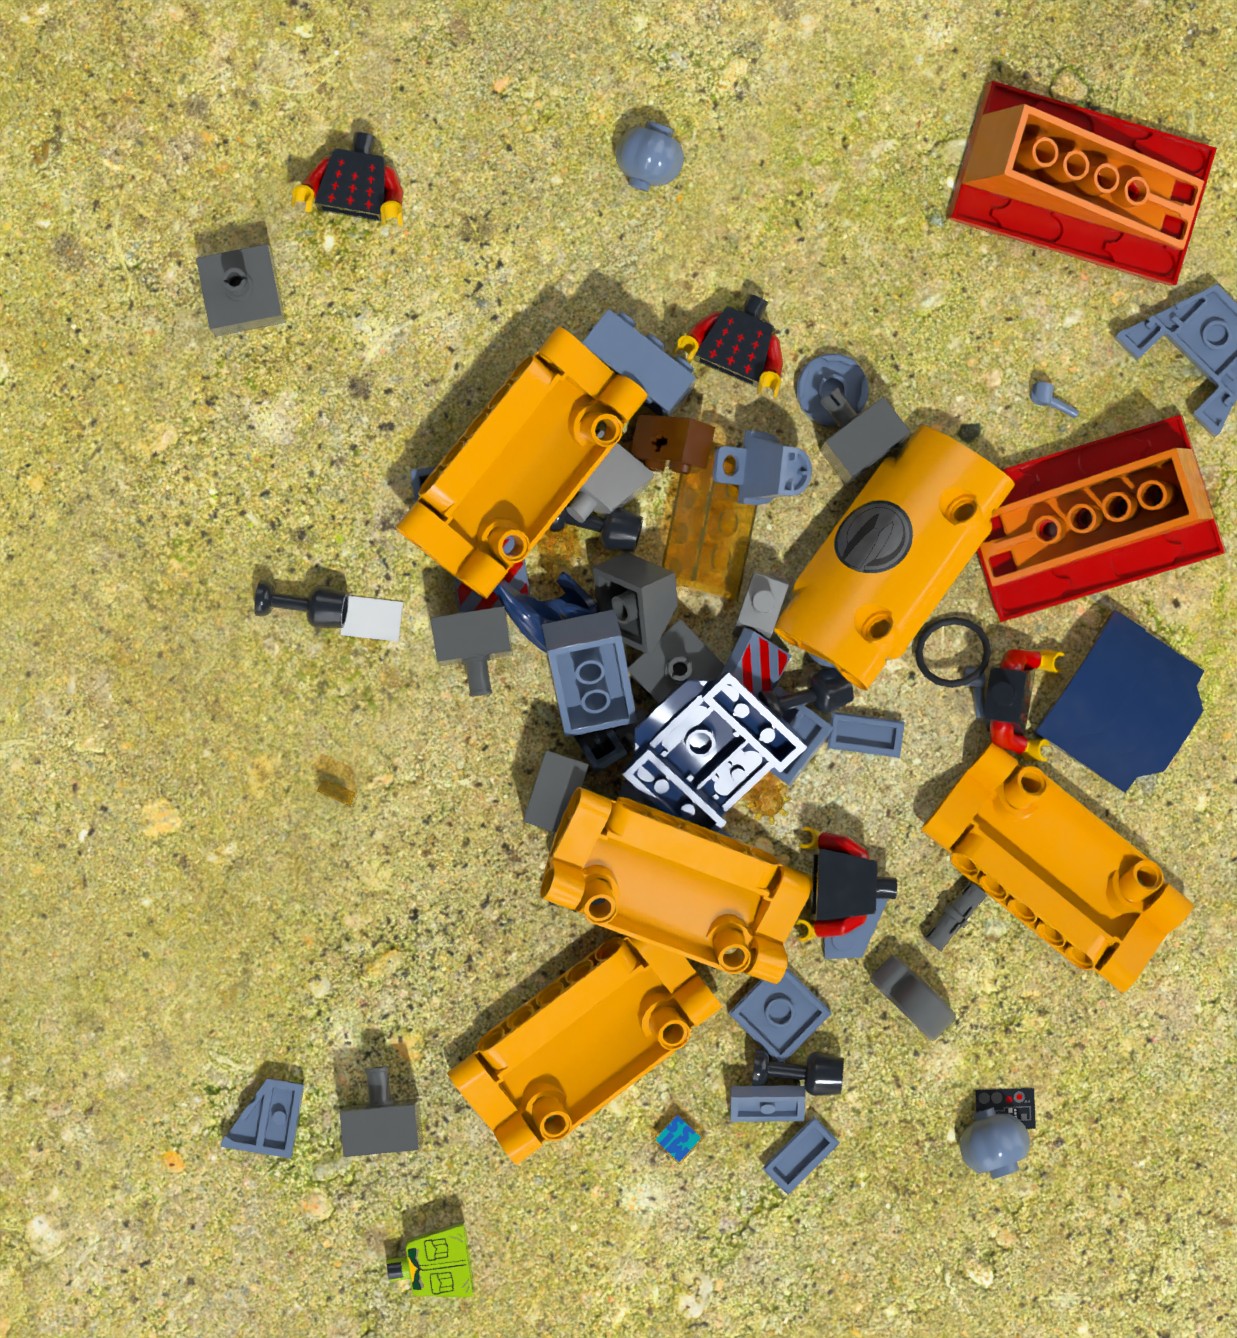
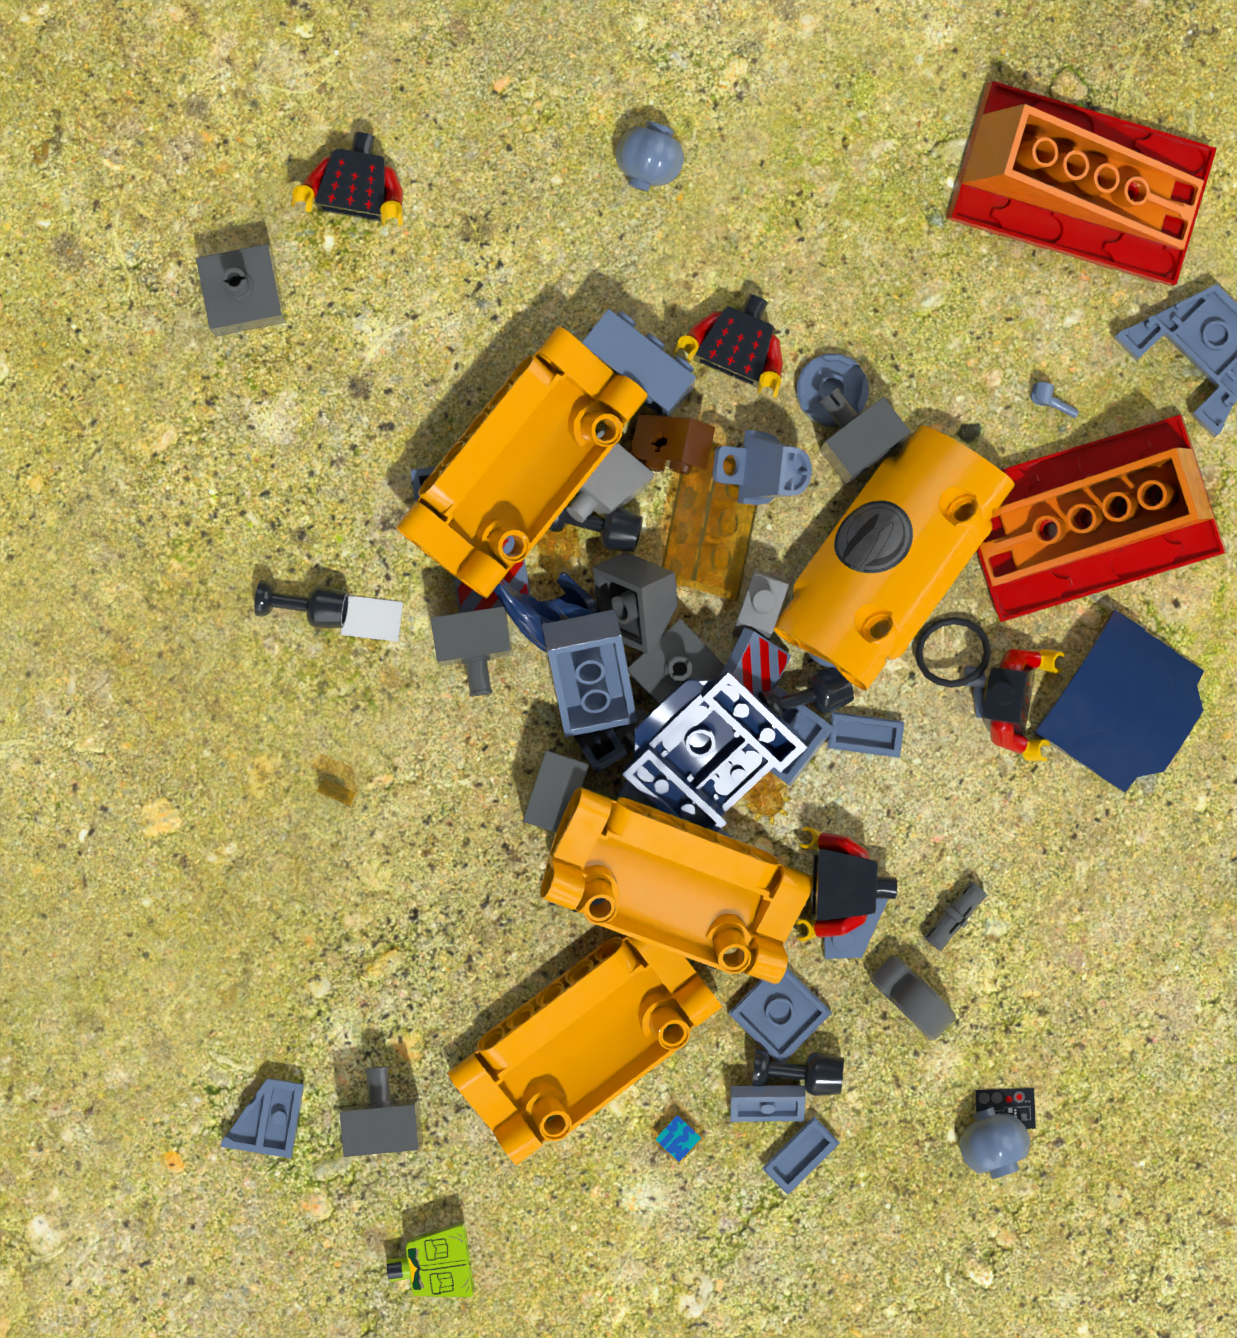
light orange panel [920,741,1194,993] -> none

